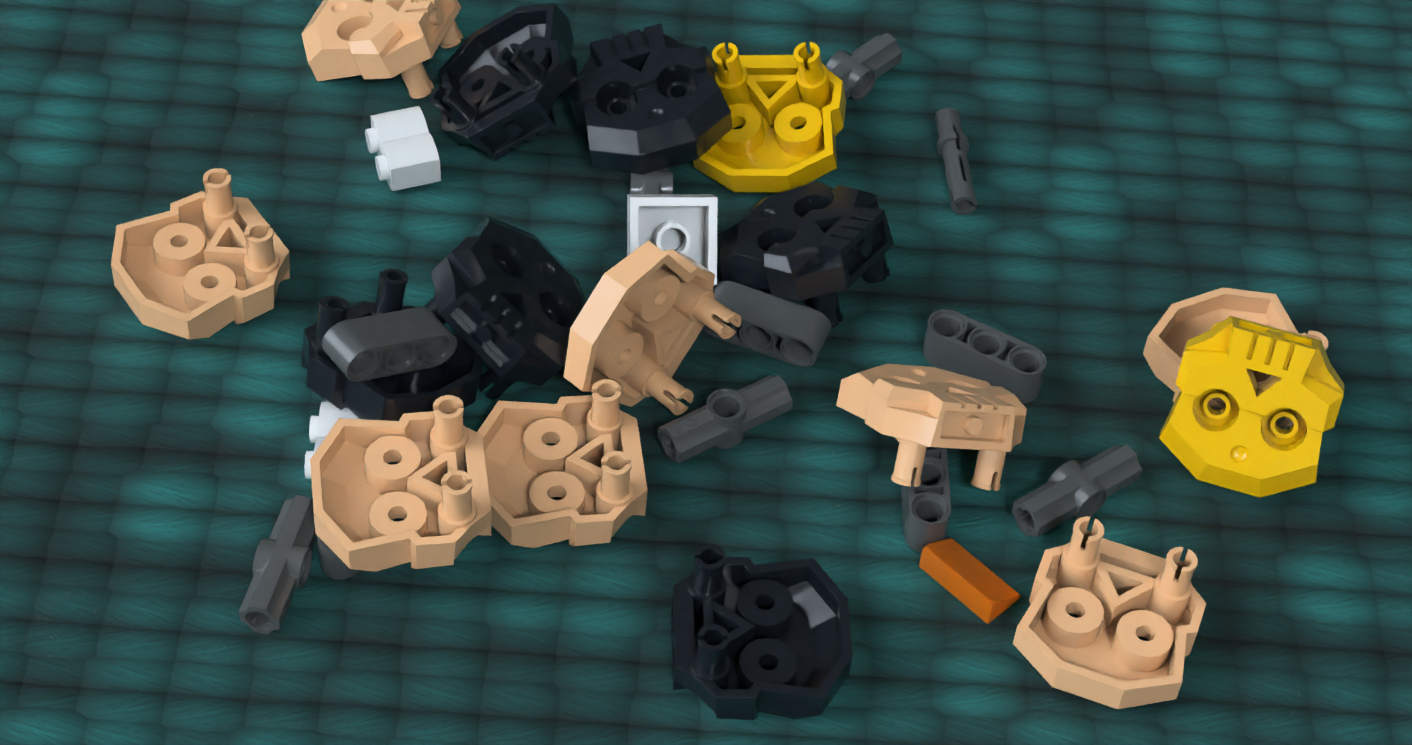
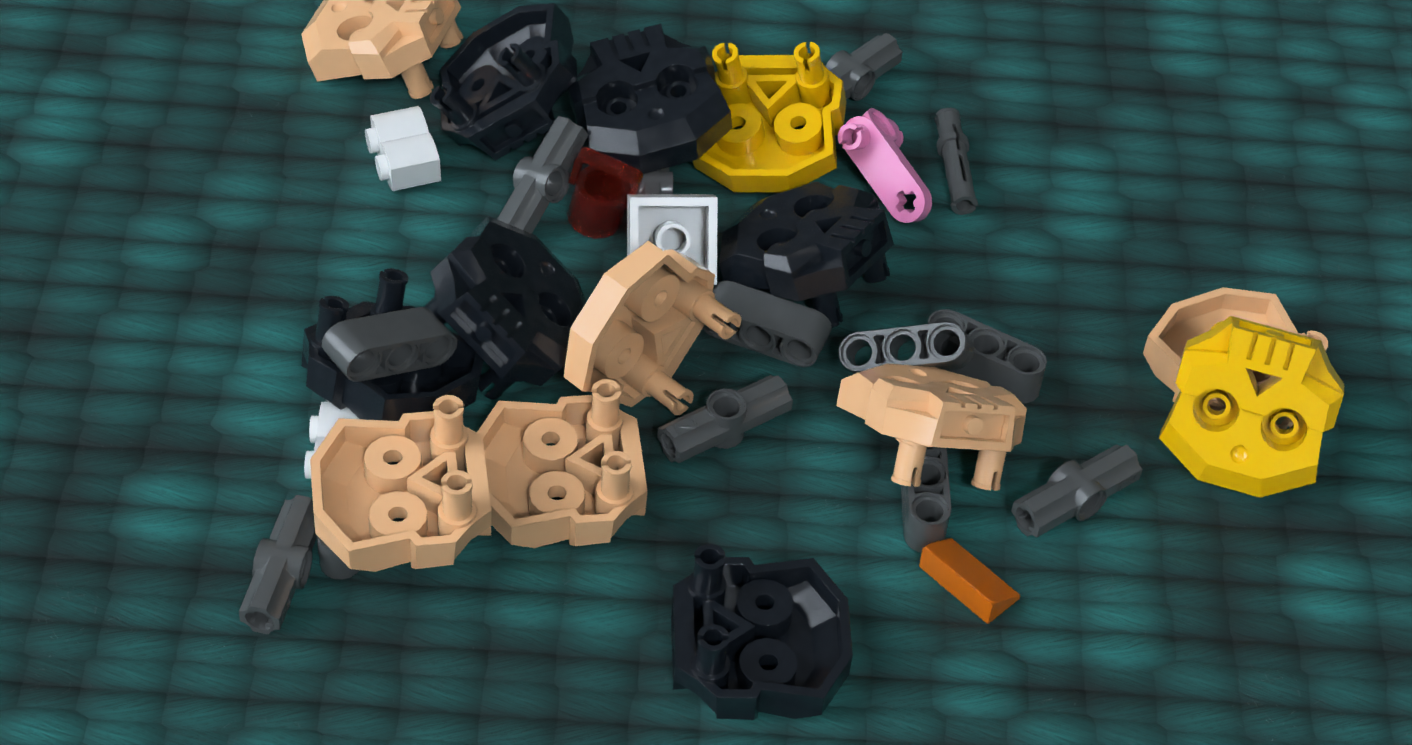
light nougat brick [111,168,290,340] -> none
light nougat brick [1013,516,1206,709] -> none
none -> dark grey piece [497,116,589,234]
none -> clear red piece [567,147,643,239]
none -> bright pink piece [838,108,932,223]
none -> dark grey beam [839,322,975,374]

